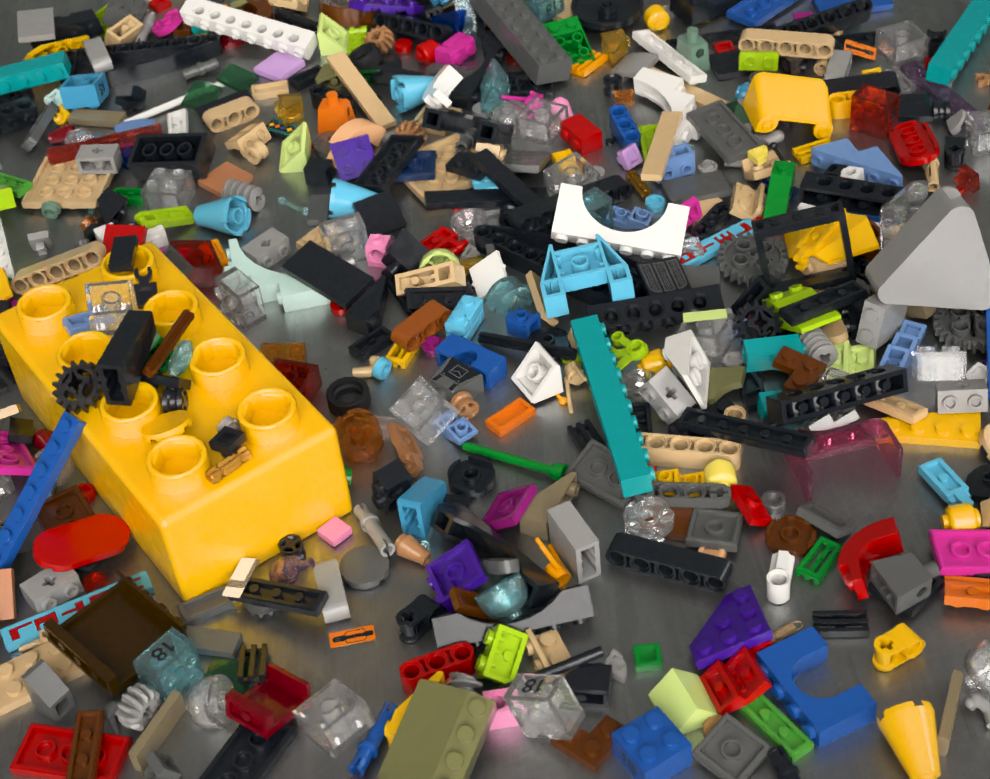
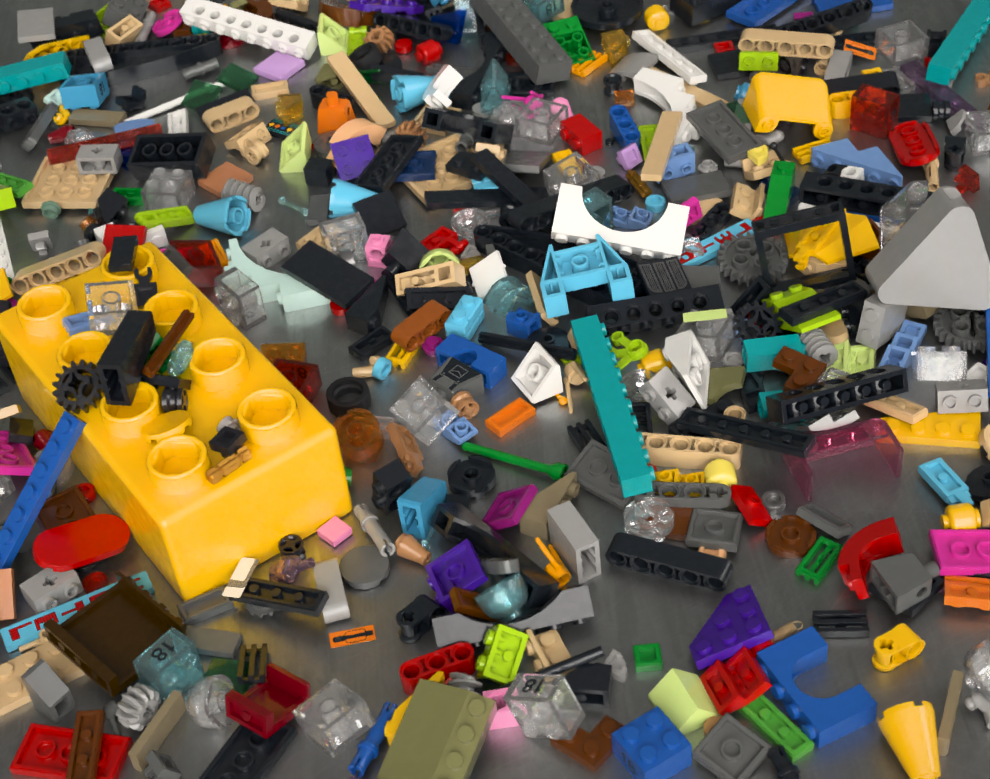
black tile [287,64,322,91] -> none
dark pink brick [434,31,476,65] -> none
sand green torso [676,26,710,73] -> none
white piece [766,550,795,604] -> none

